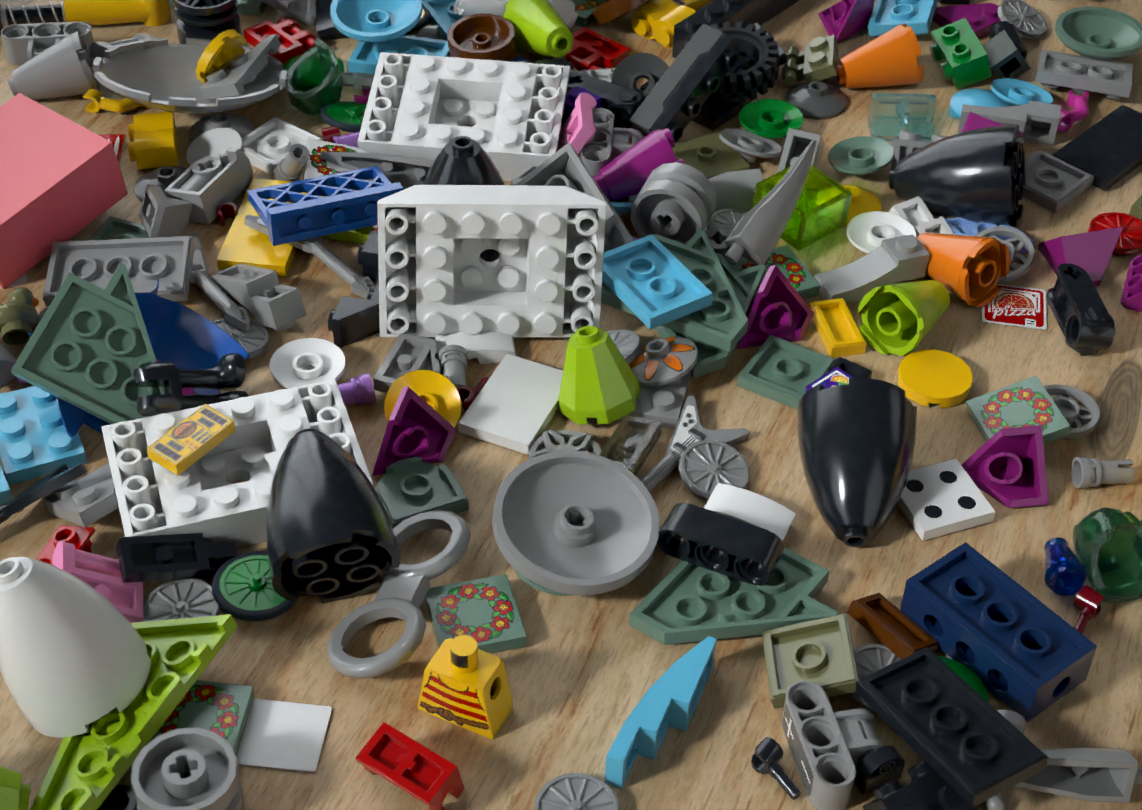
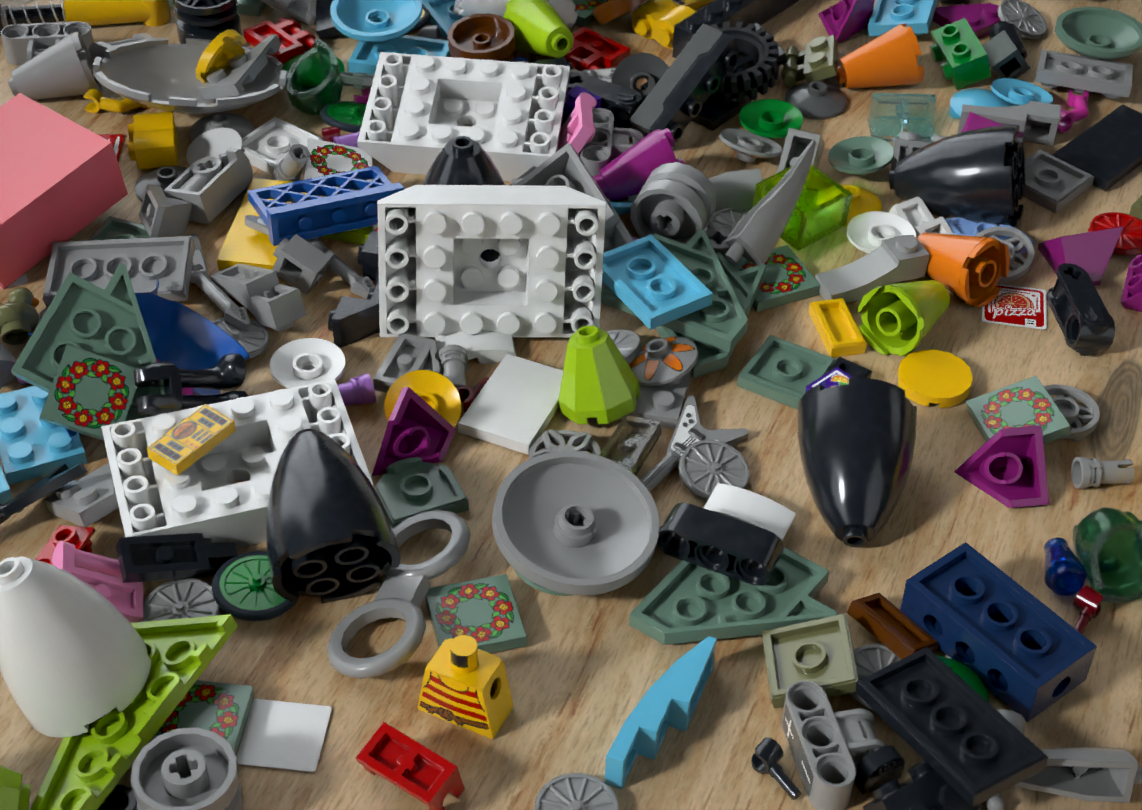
dark red hand [217,202,238,227] -> none
light grey piece [320,152,434,189] -> none
olive plate [672,132,750,179] -> none
magenta slope [737,265,814,349] -> none
white tile [897,459,996,541] -> none
none -> tile [39,344,138,441]
none -> light grey brick [272,234,334,295]

